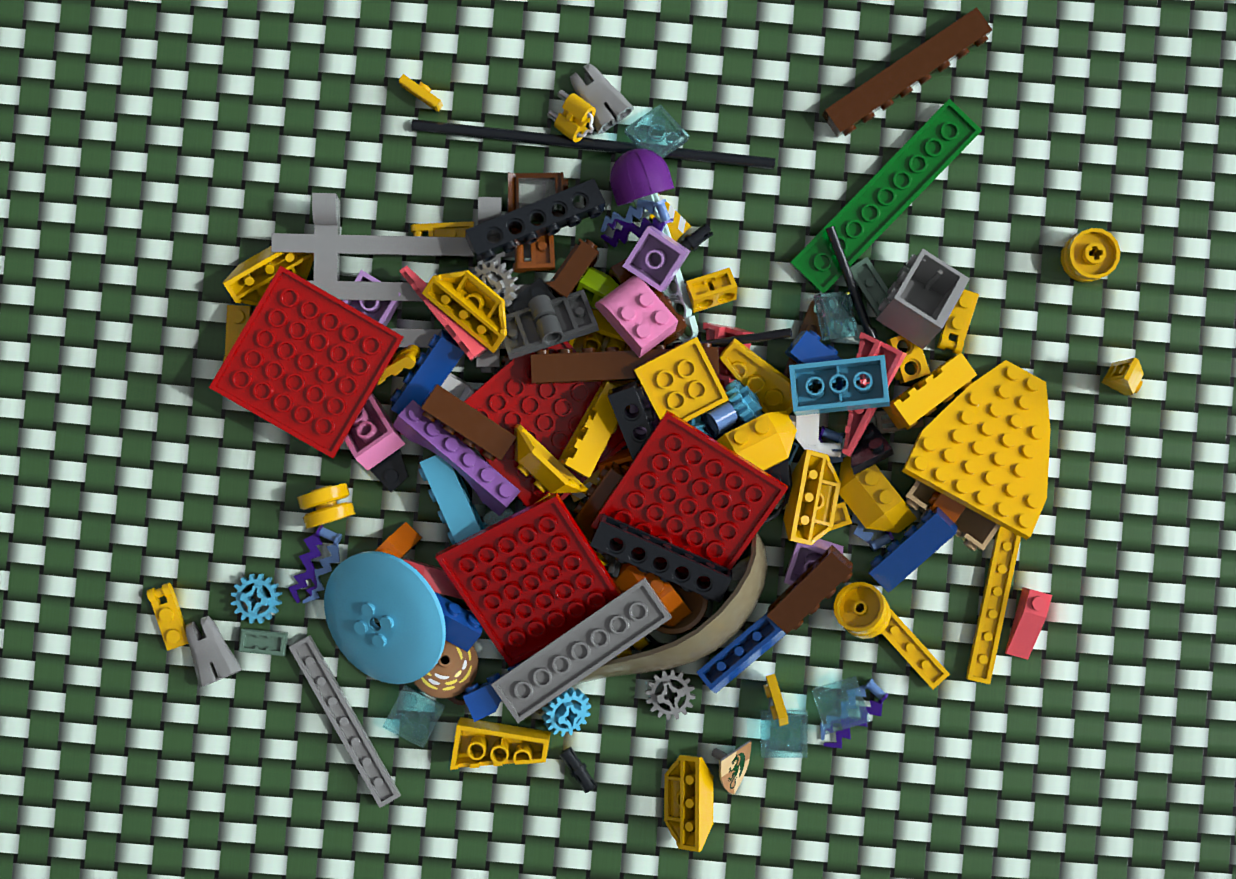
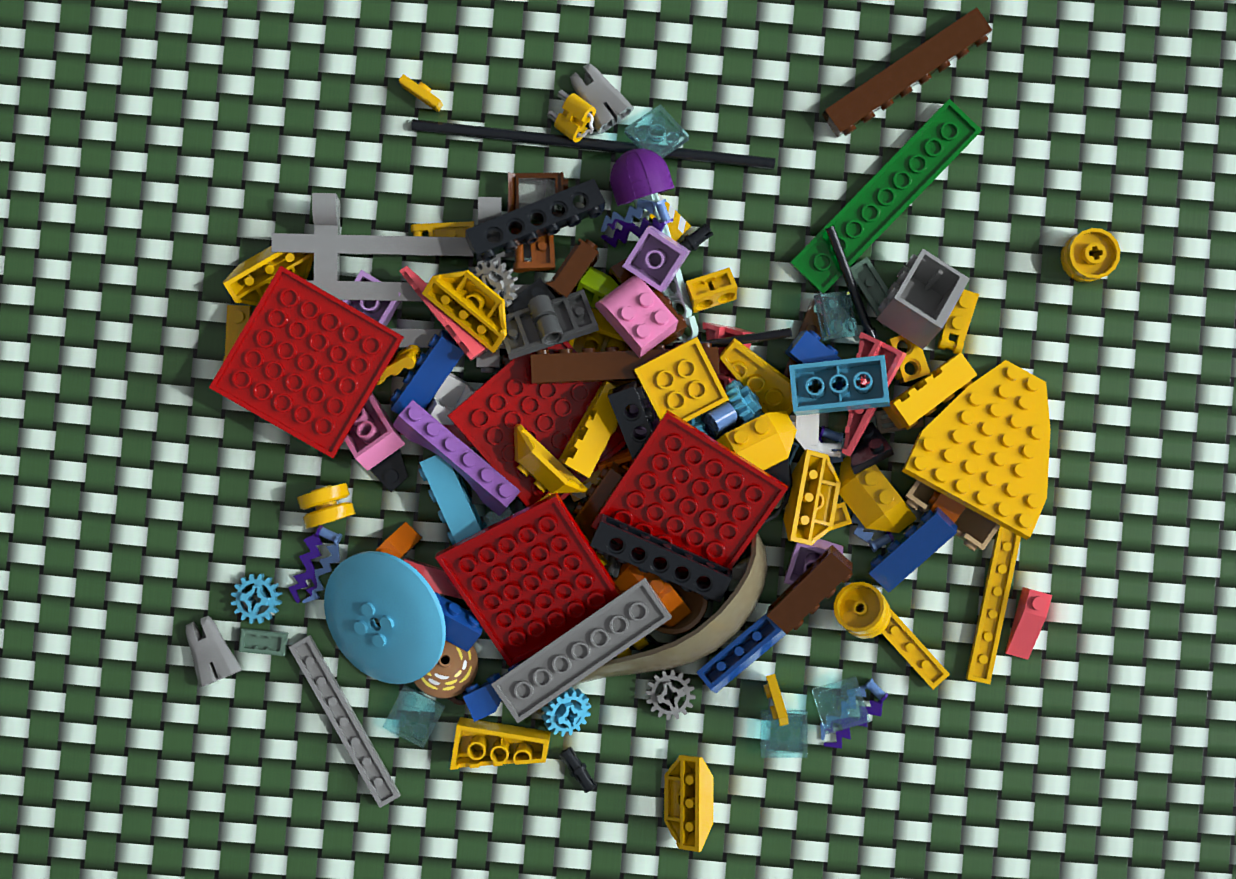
yellow plate [147,583,189,651] -> none
reddish brown brick [420,384,516,461] -> none
shield [712,740,751,794] -> none
yellow slope [1102,358,1144,396] -> none

